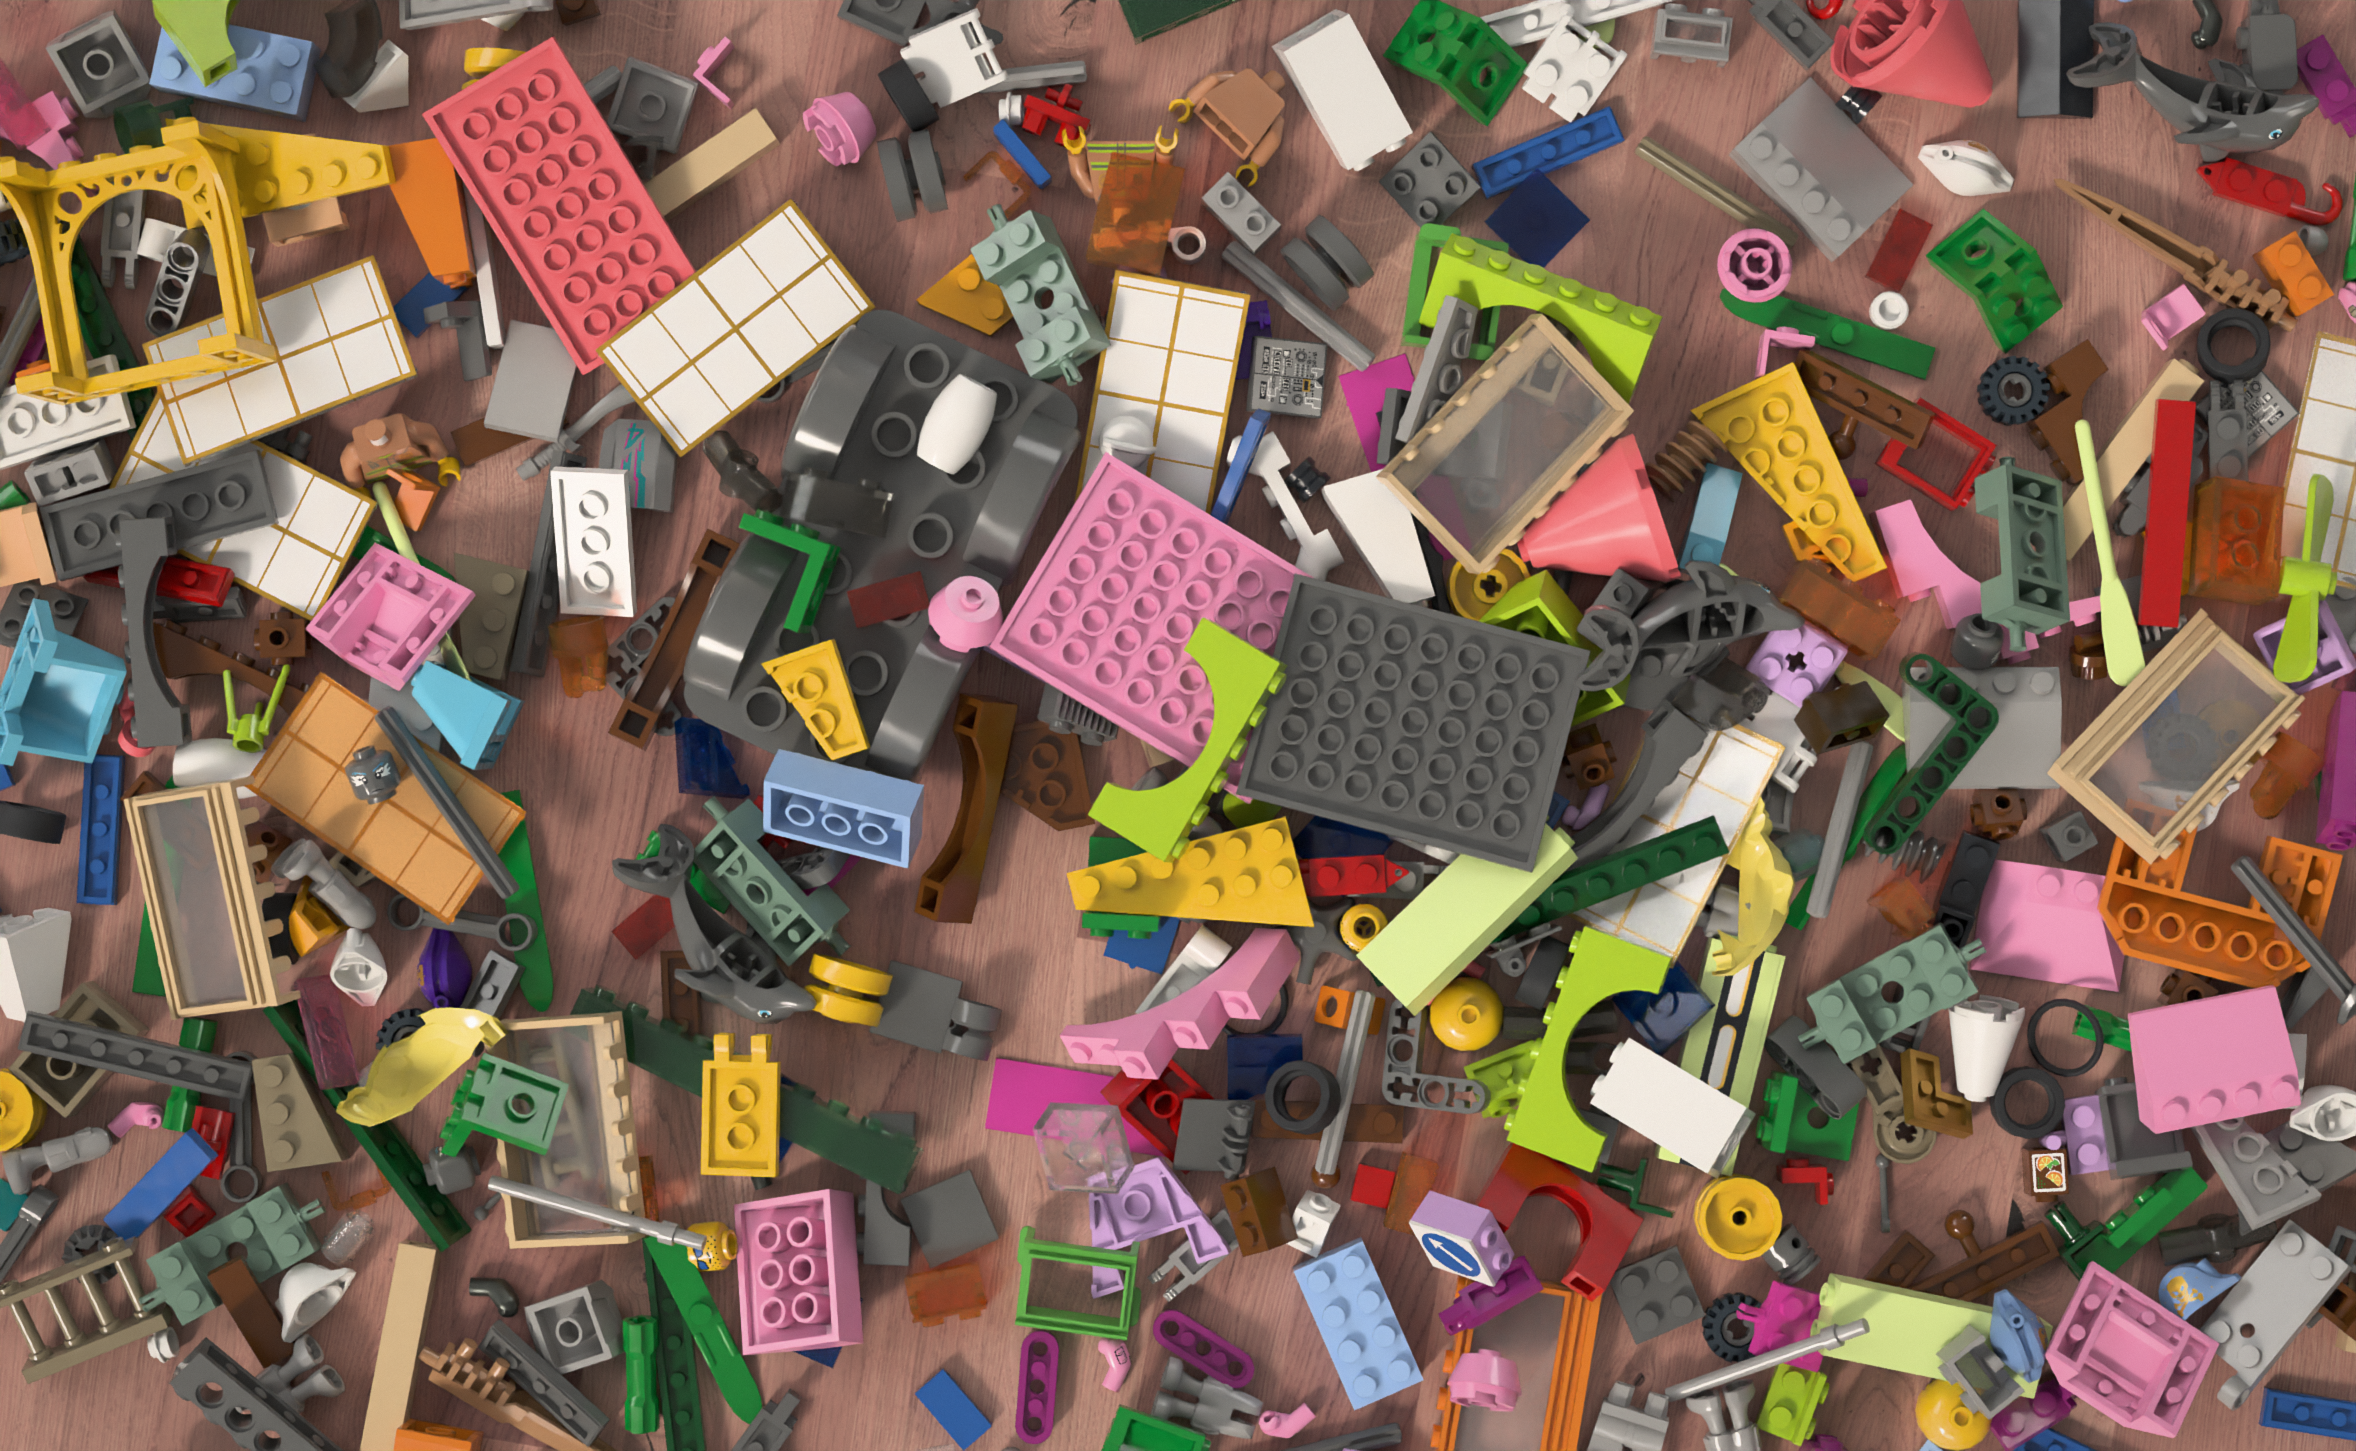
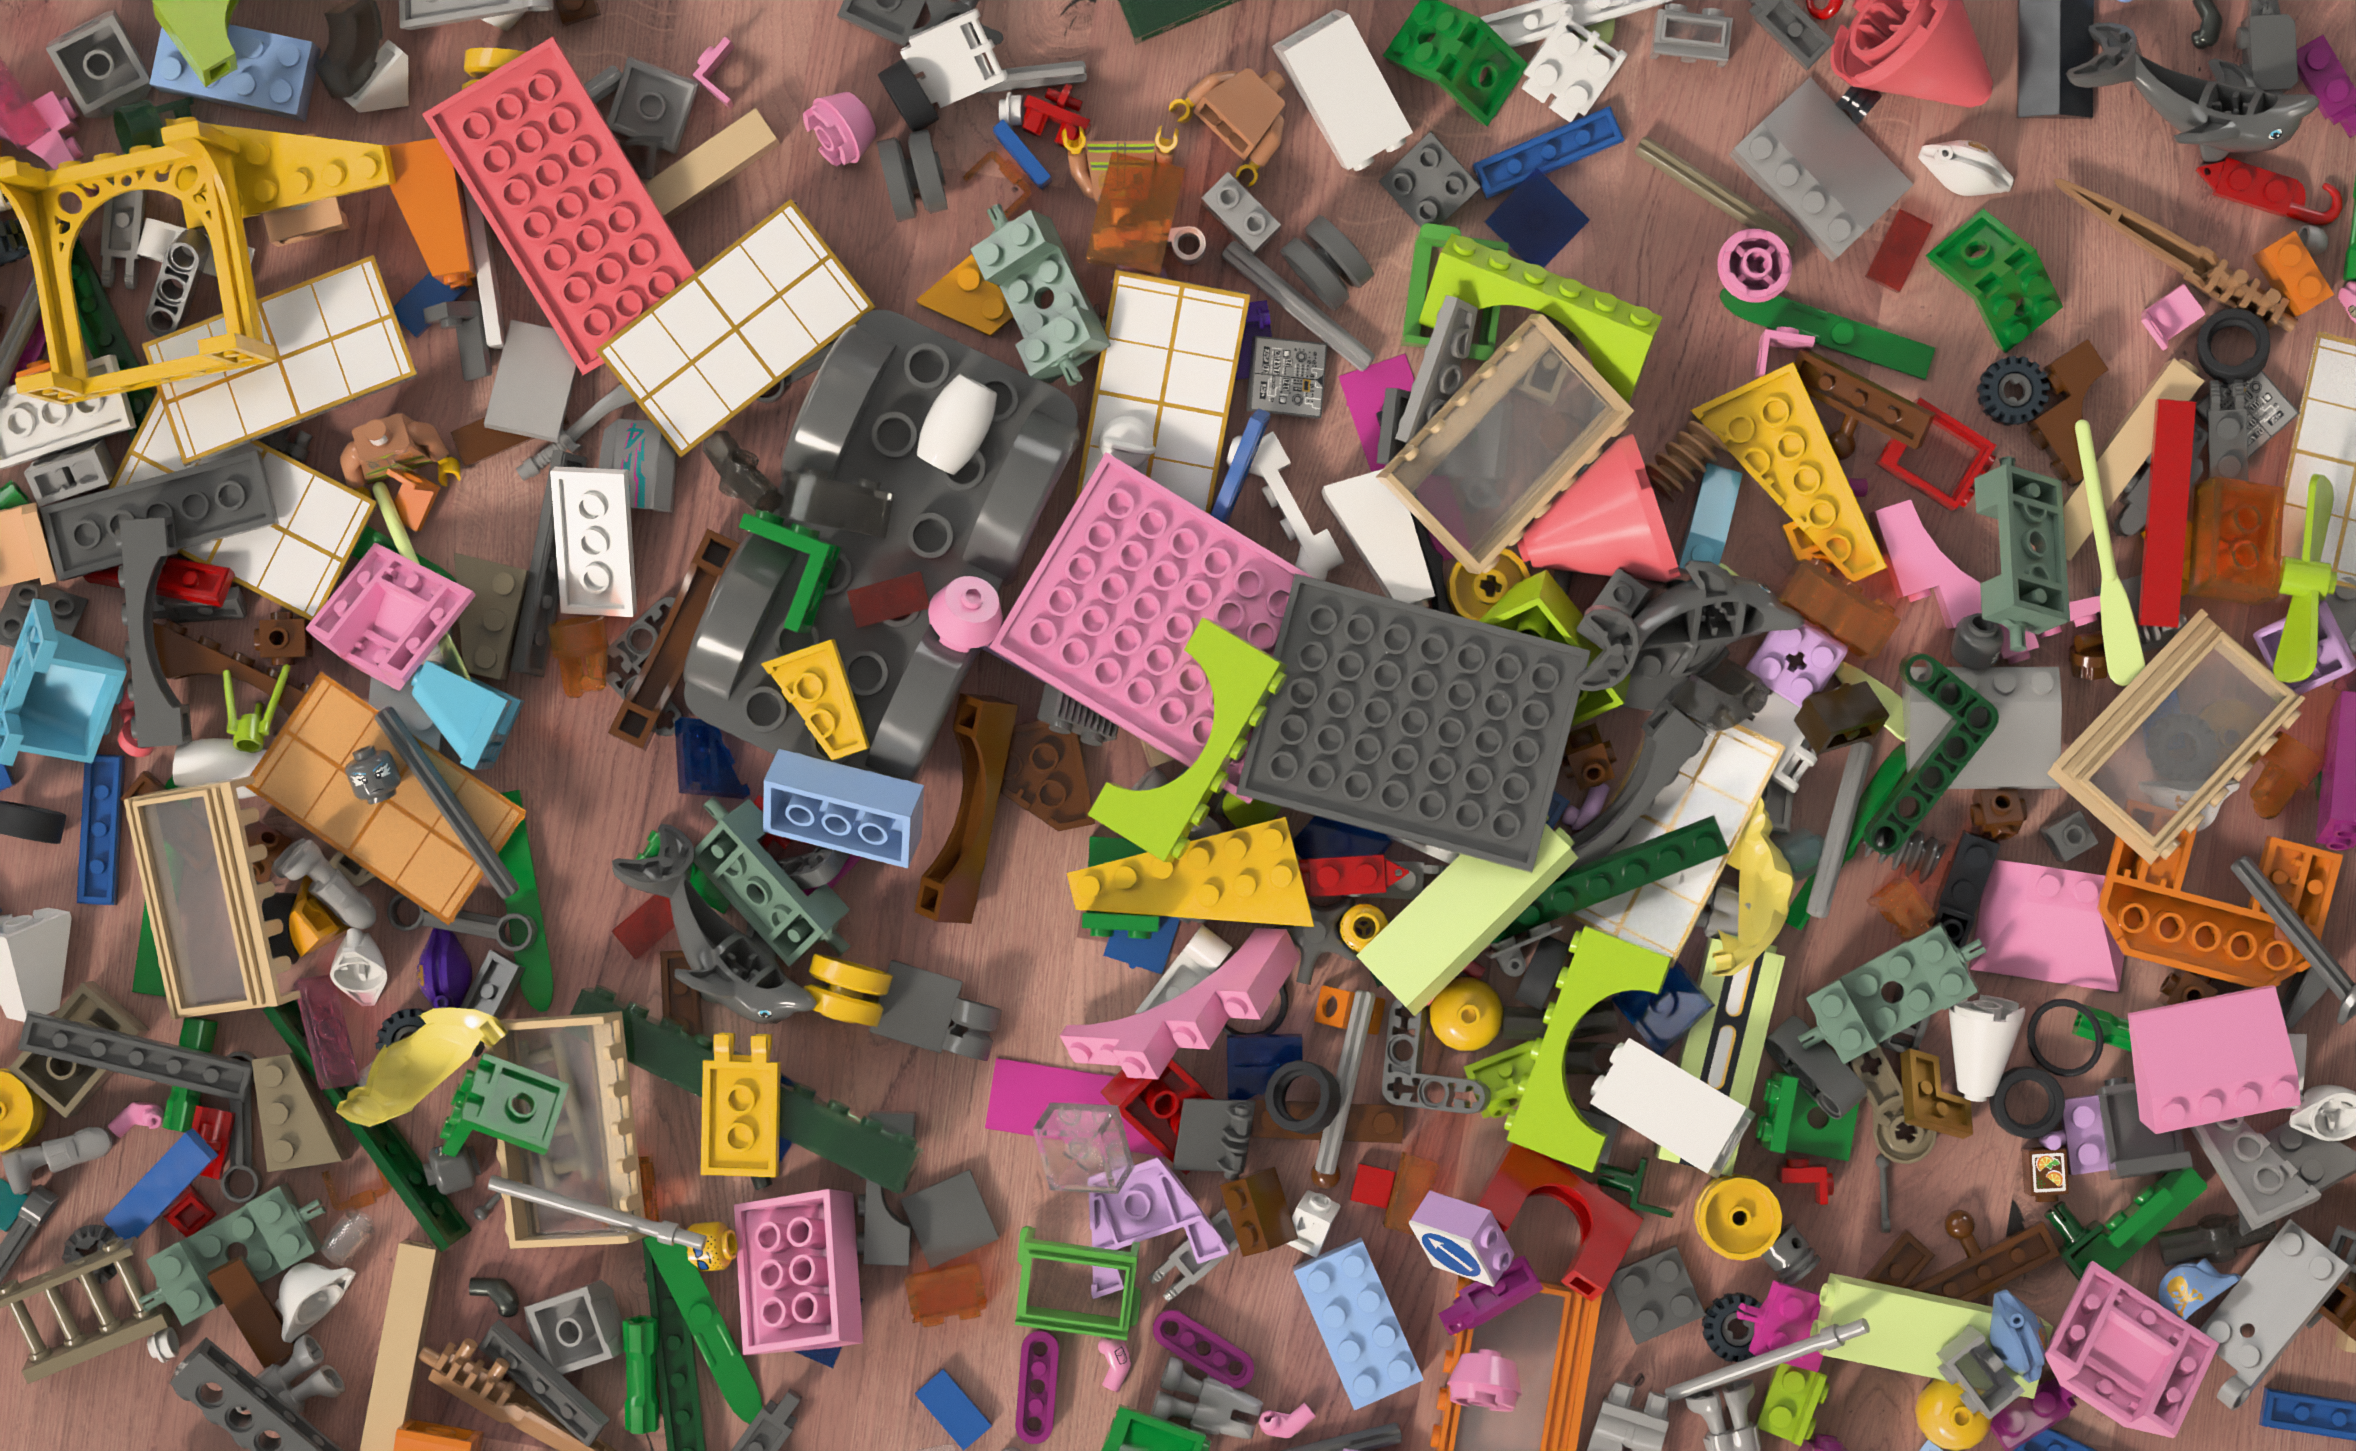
black wheel [1284,456,1331,503] -> none
white tile [1869,291,1909,330] -> none

